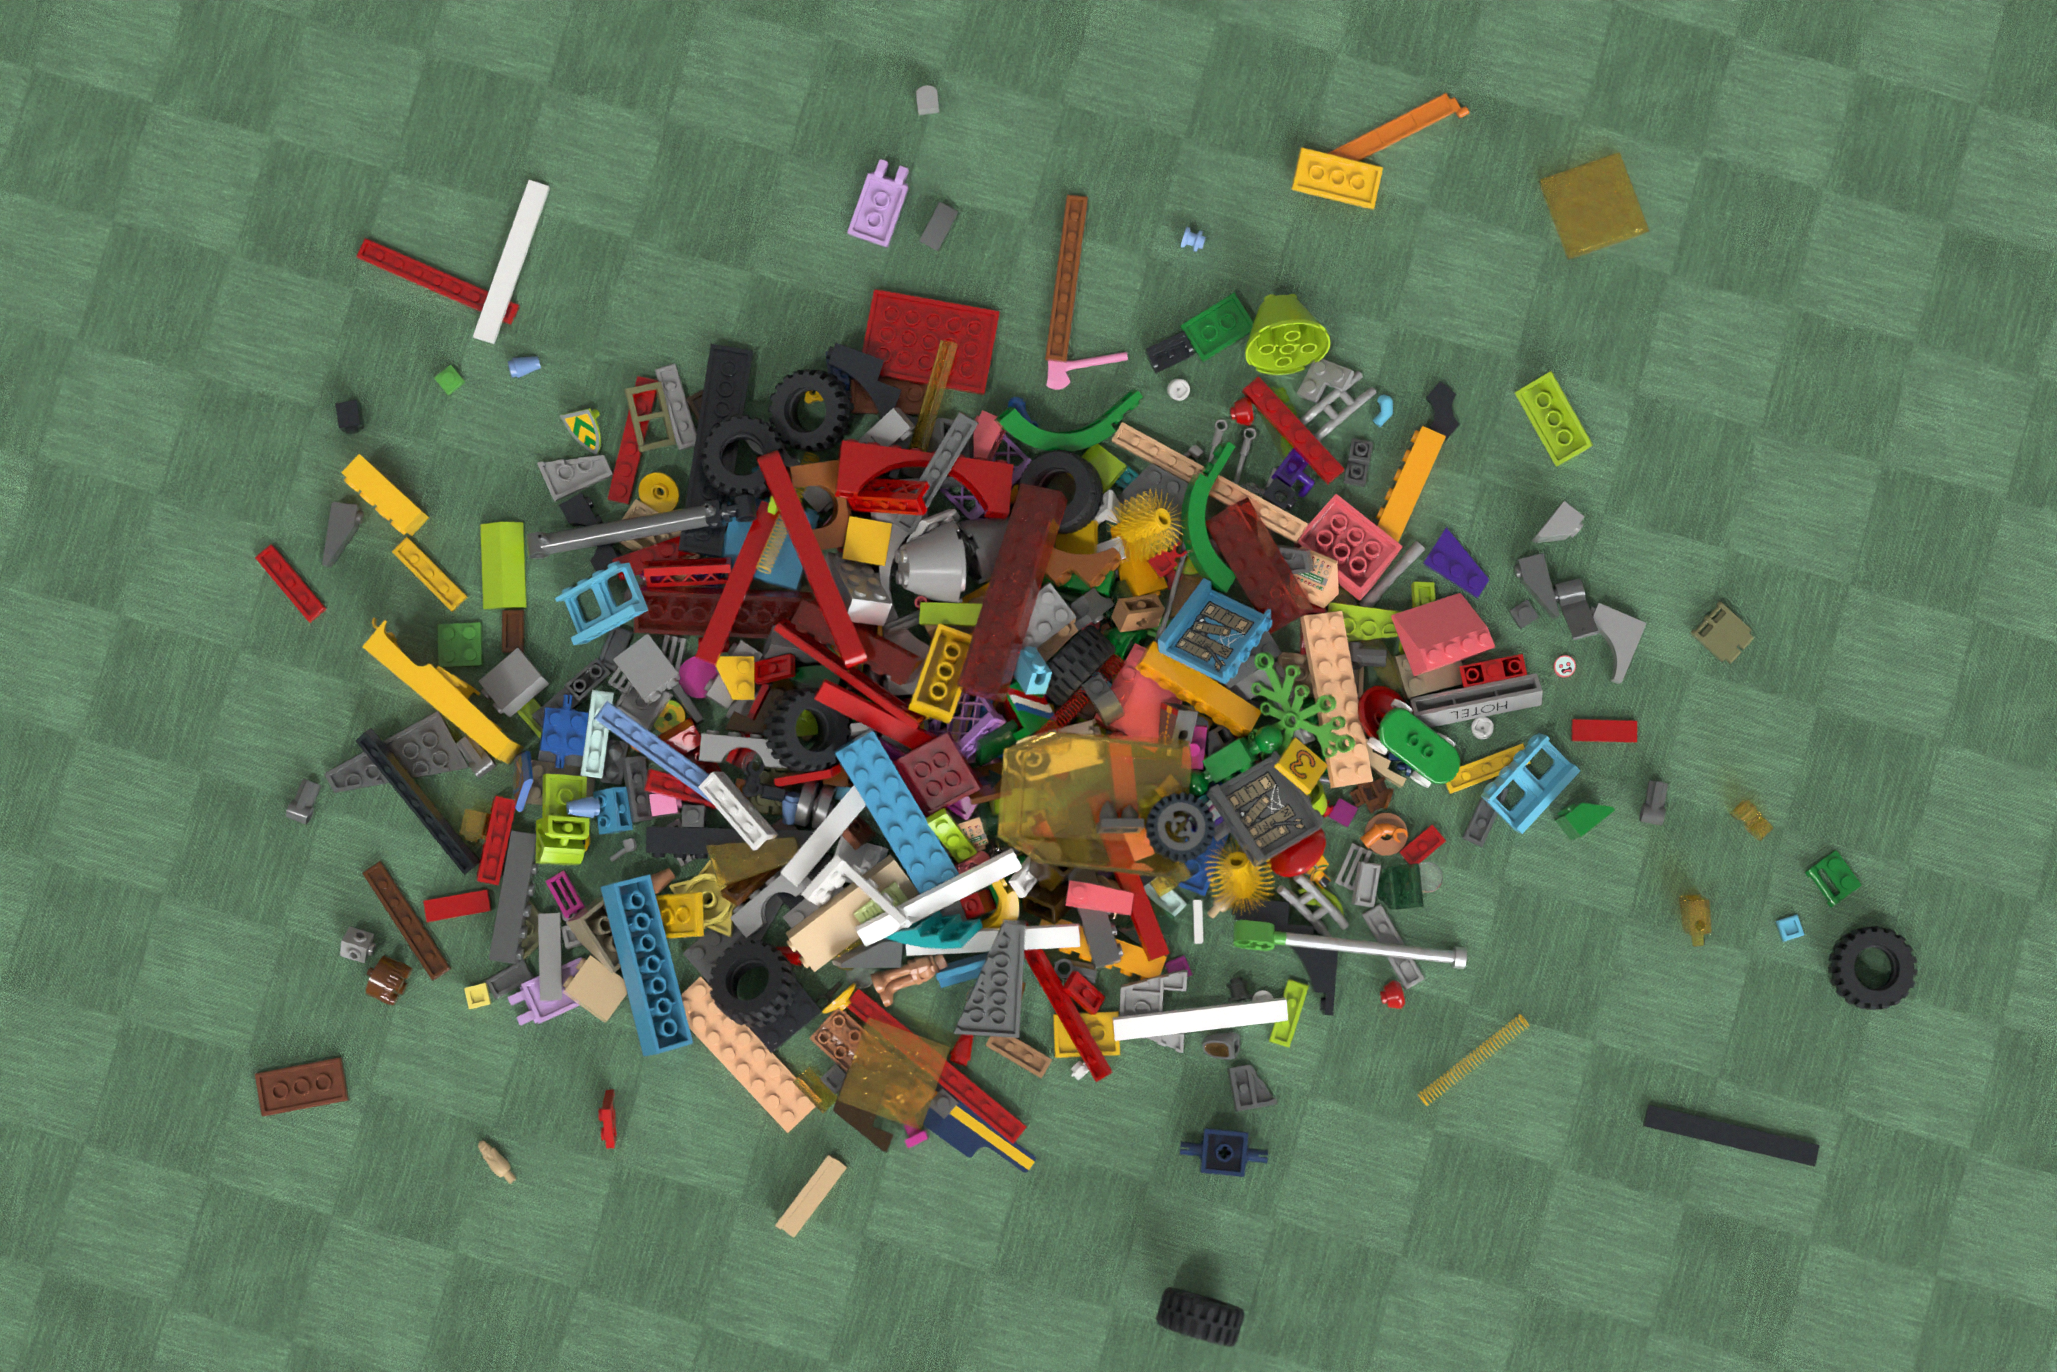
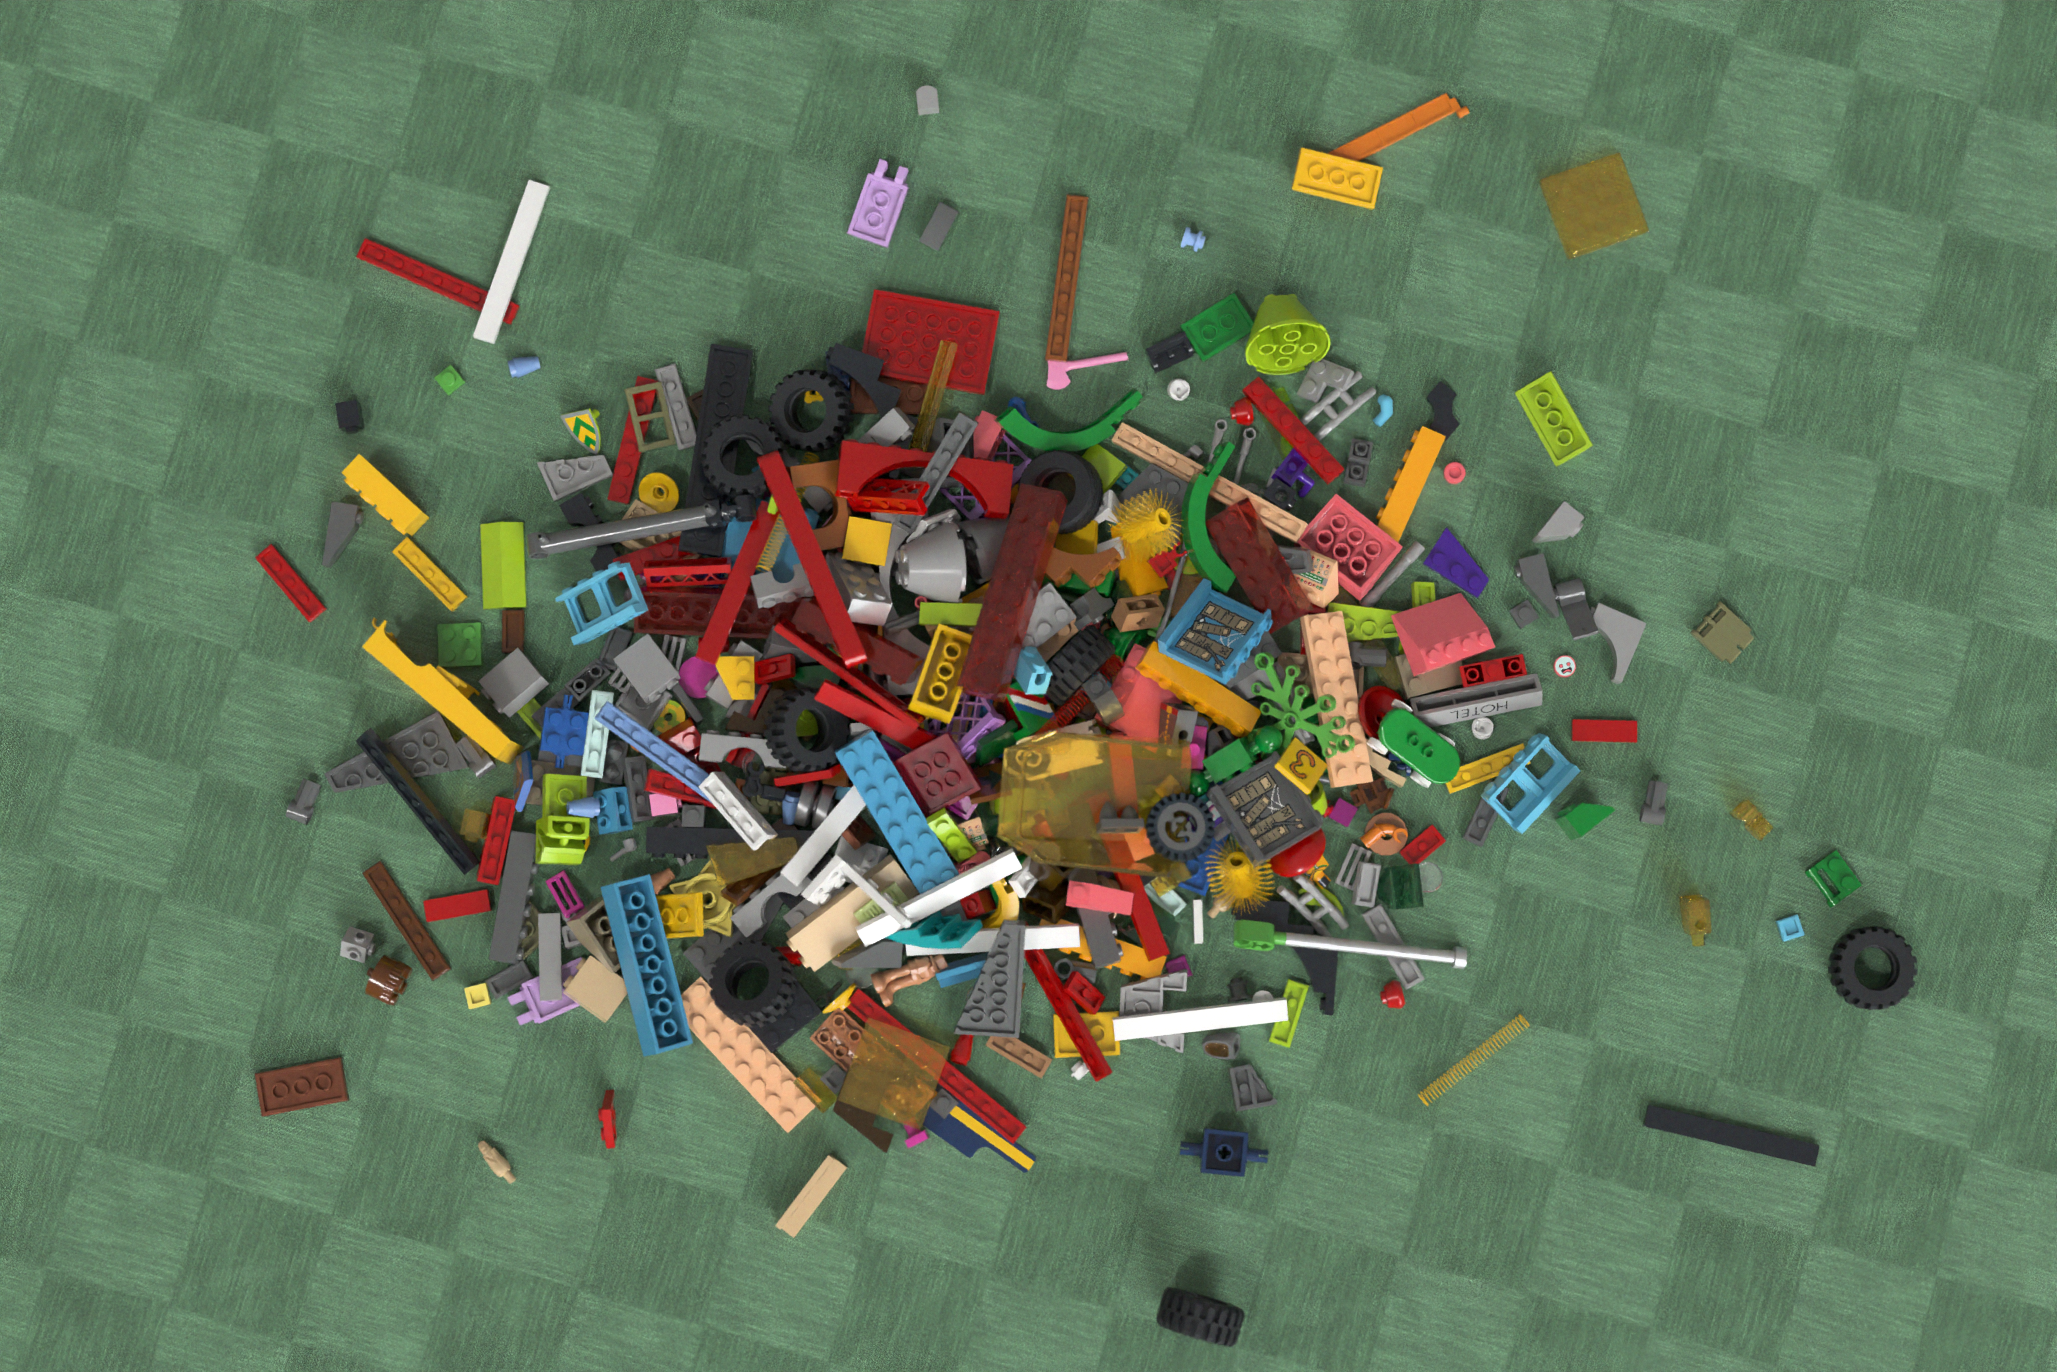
none -> light grey arch [750,563,814,608]
none -> coral tile [1443,462,1466,484]

